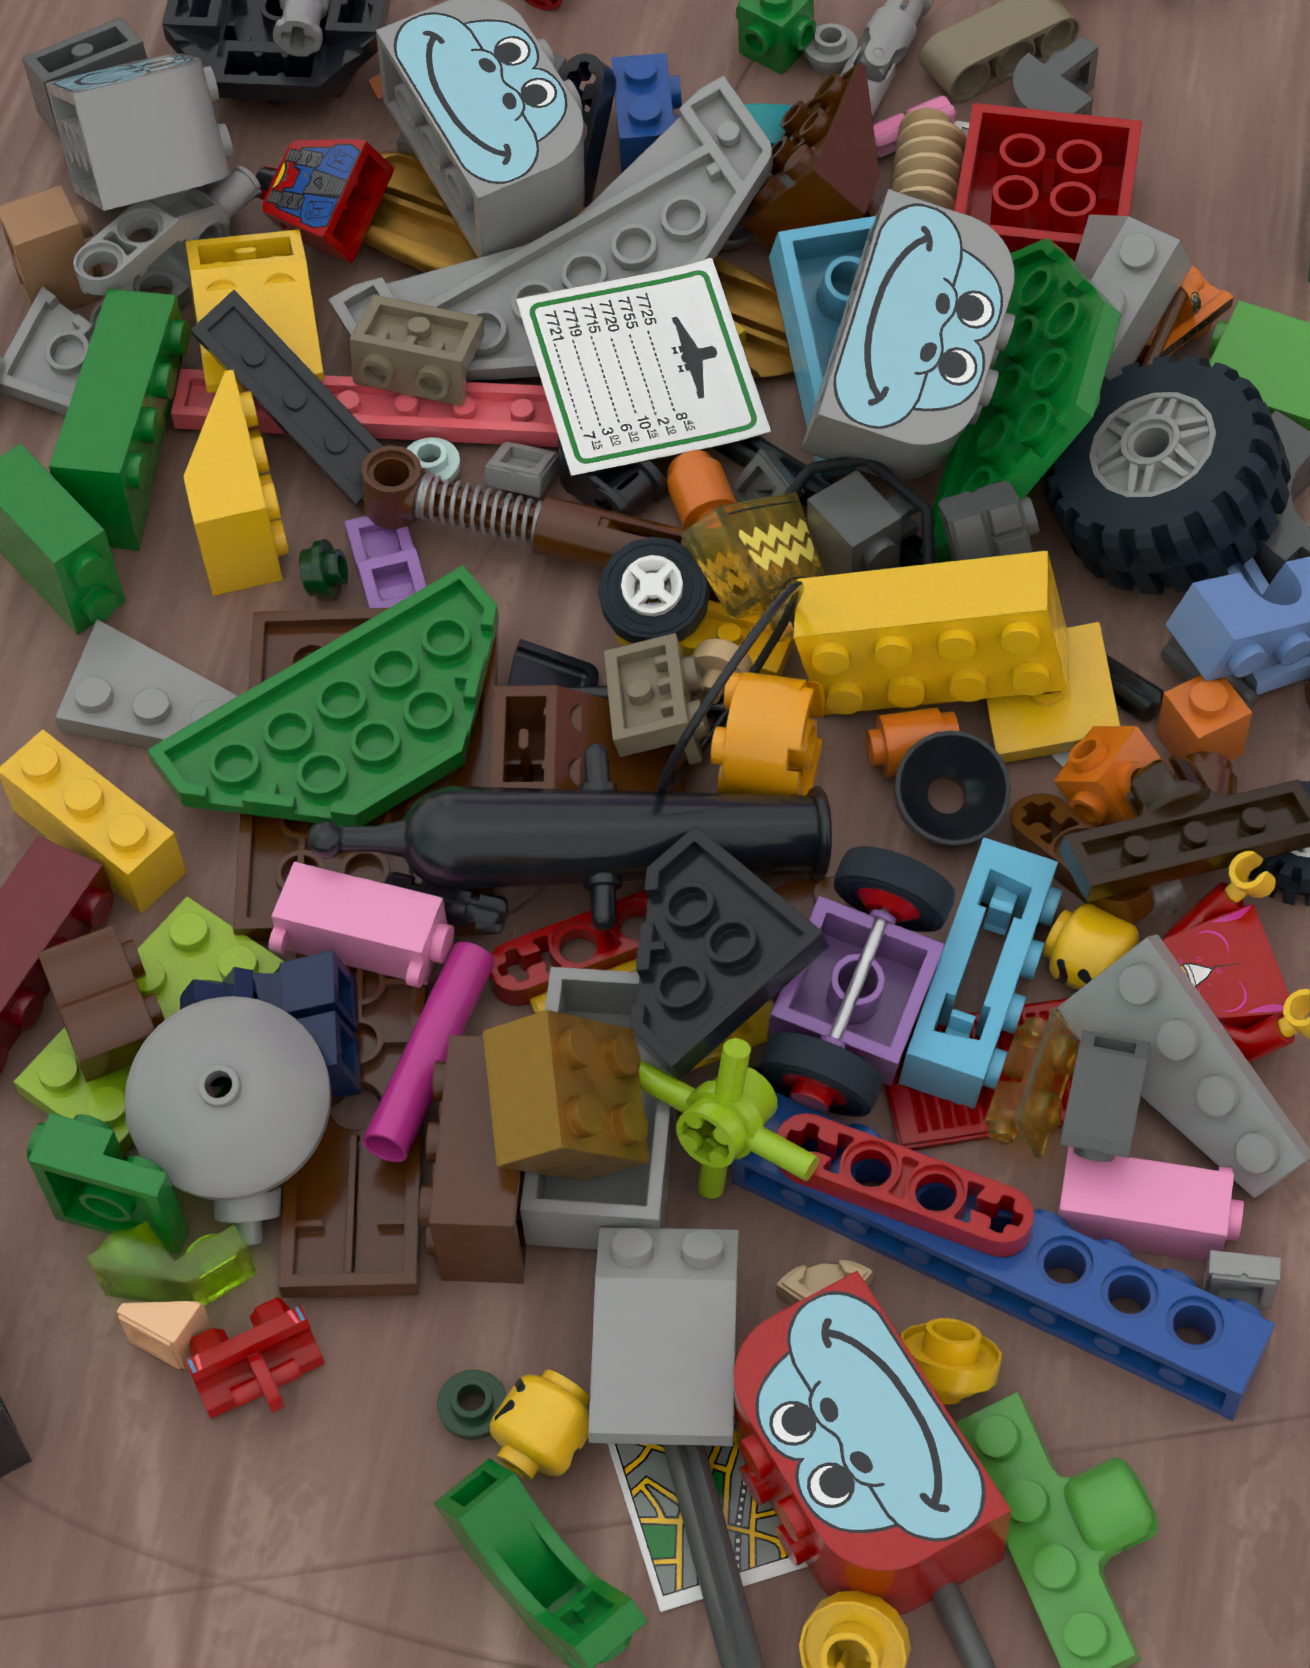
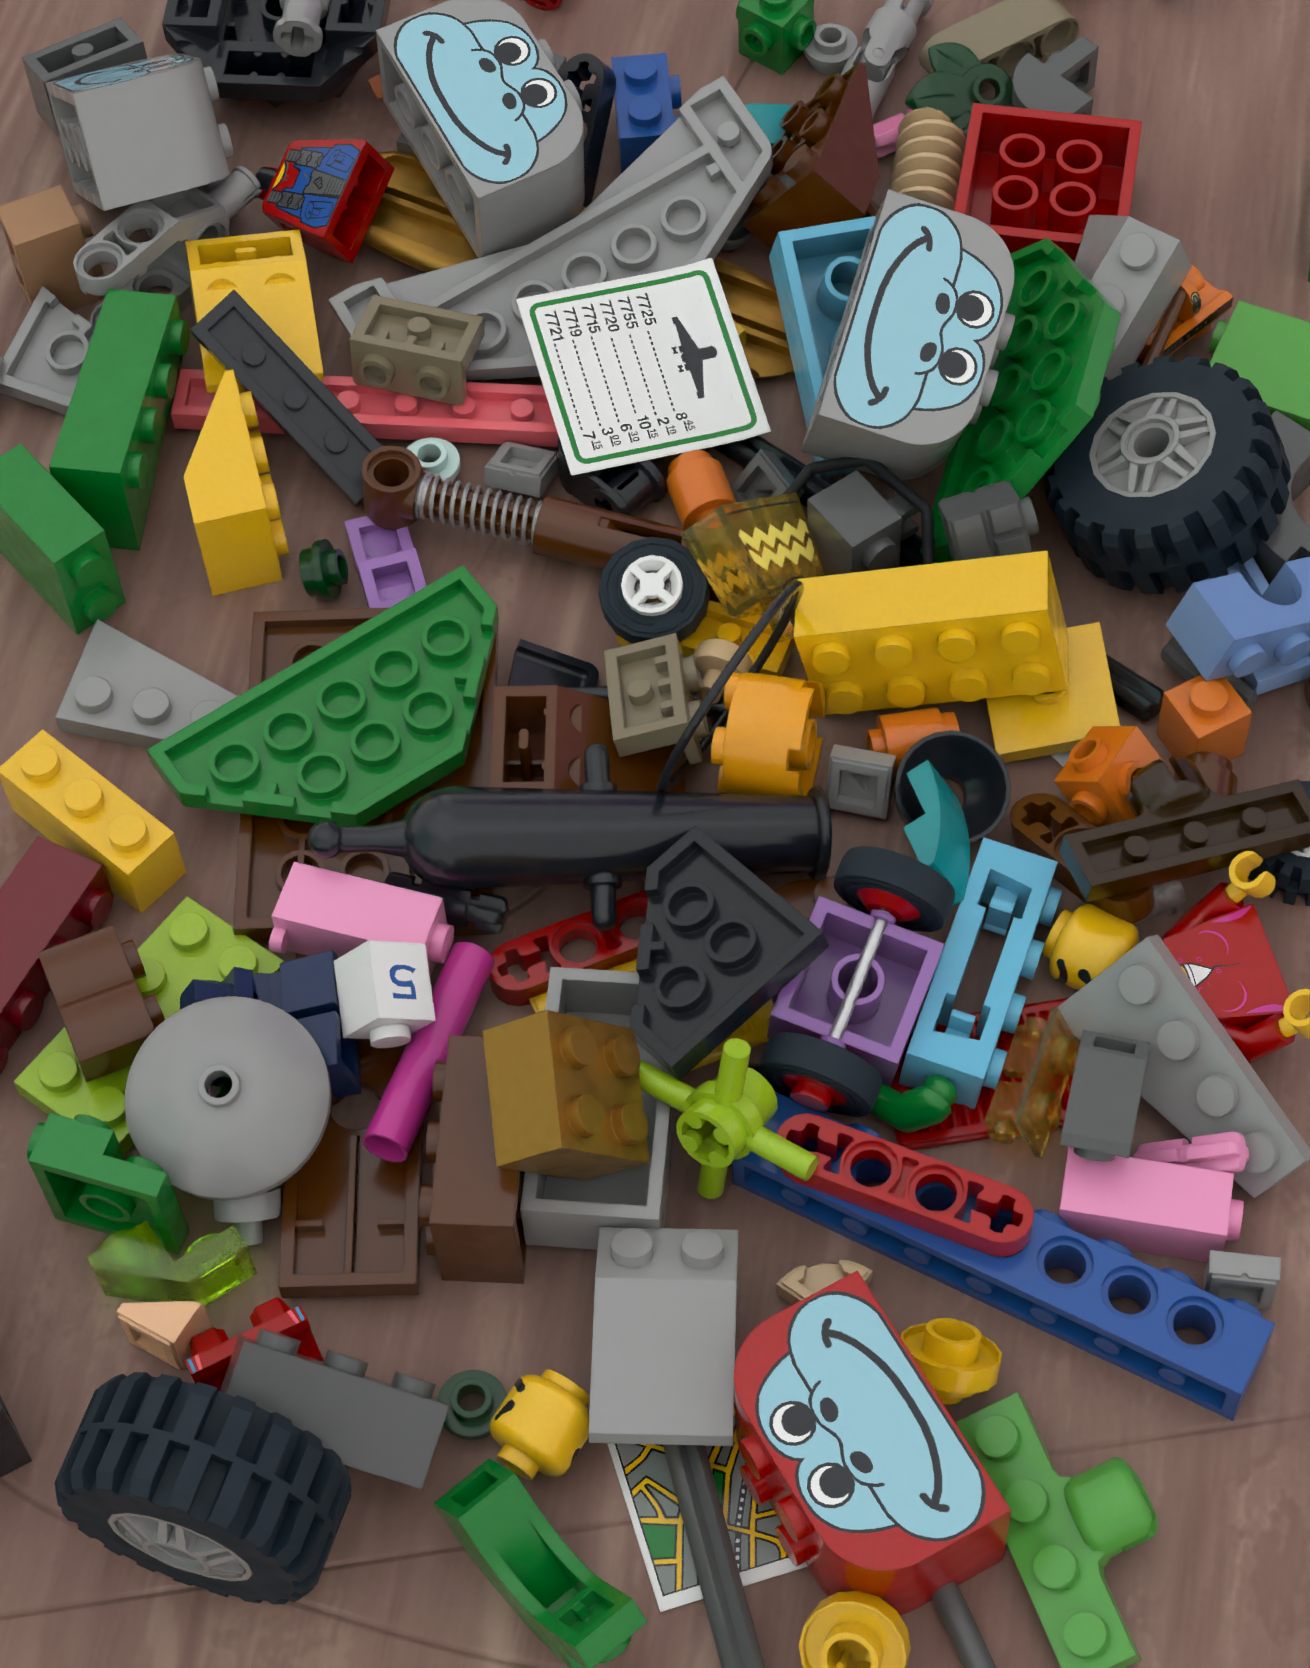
none -> black wheel [54,1372,352,1605]
none -> dark grey brick [220,1328,449,1489]
none -> white brick [333,940,436,1048]
none -> light grey tile [826,744,896,820]
none -> green arm [870,1075,957,1133]
none -> teal slope [903,760,970,906]
none -> dark green plate [905,42,1012,137]
none -> bright pink piece [1132,1131,1250,1173]

